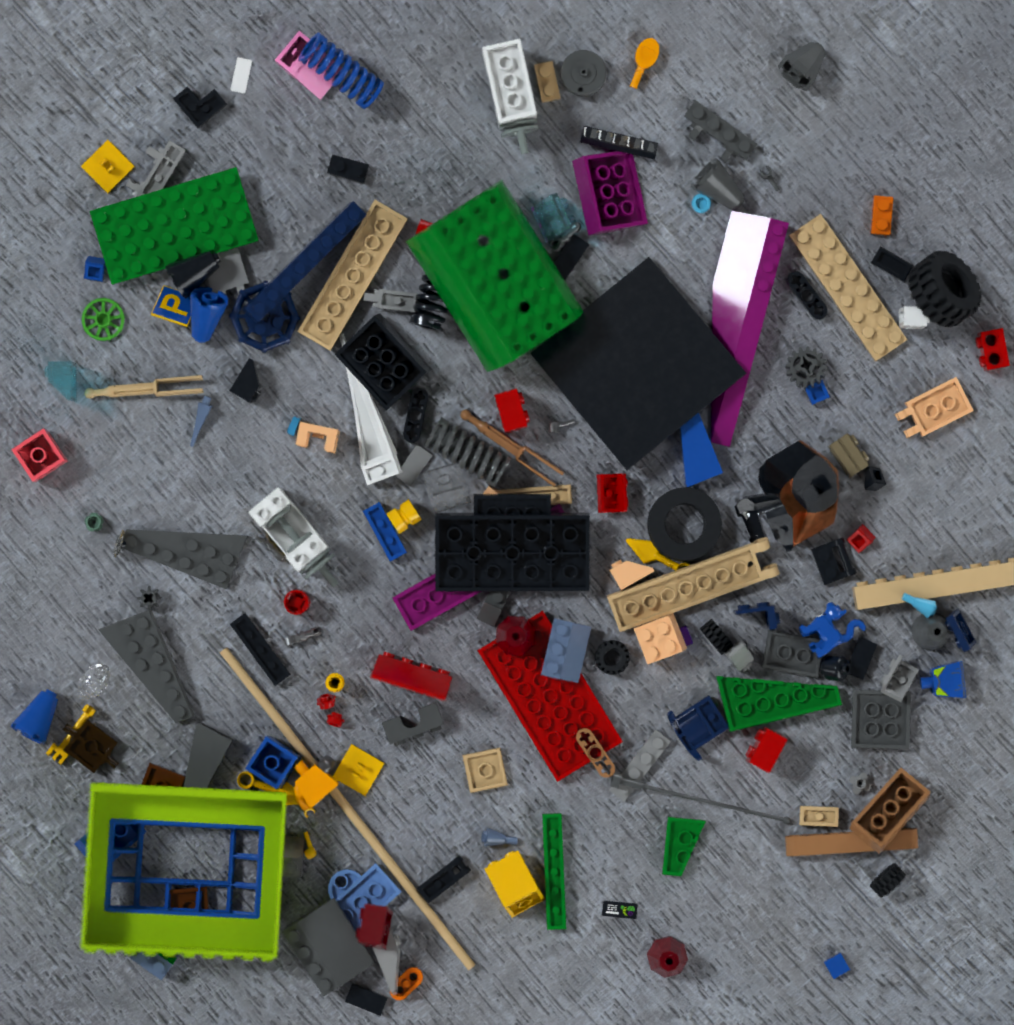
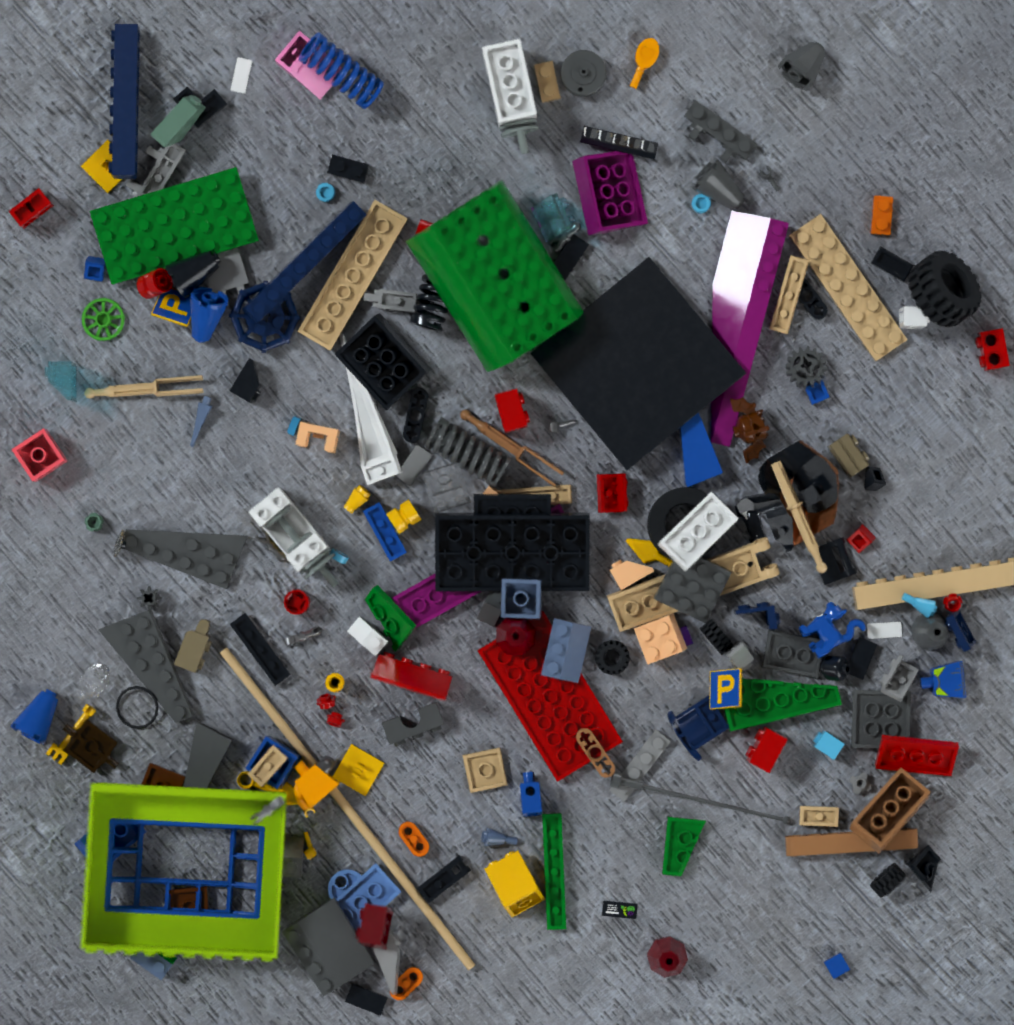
light nougat tile [895,377,974,438] -> none
none -> red brick [9,188,54,229]
none -> dark blue brick [109,24,140,179]
none -> black piece [116,686,159,729]
none -> red wheel [137,268,173,299]
none -> sand green slope [150,95,206,147]
none -> dark tan hinge [174,619,212,673]
none -> tan plate [248,745,288,787]
none -> flat silver piece [250,796,285,824]
none -> medium azure tile [316,183,336,202]
none -> medium azure tile [330,548,349,564]
none -> yellow cone [344,485,371,513]
none -> white slope [347,616,388,656]
none -> green wing [365,585,417,652]
none -> orange plate [399,821,429,857]
none -> sand blue slope [501,579,542,619]
none -> blue torso [520,772,542,817]
none -> dark grey plate [654,557,732,623]
none -> white plate [658,492,739,572]
none -> blue piece [709,668,742,710]
none -> reddish brown helmet [730,397,769,463]
none -> tan tile [769,255,810,334]
none -> tan piece [771,461,827,573]
none -> medium azure brick [813,730,845,760]
none -> white sticker [867,622,902,639]
none -> red plate [875,735,959,776]
none -> black slope [906,845,941,893]
none -> red plate [943,593,962,612]

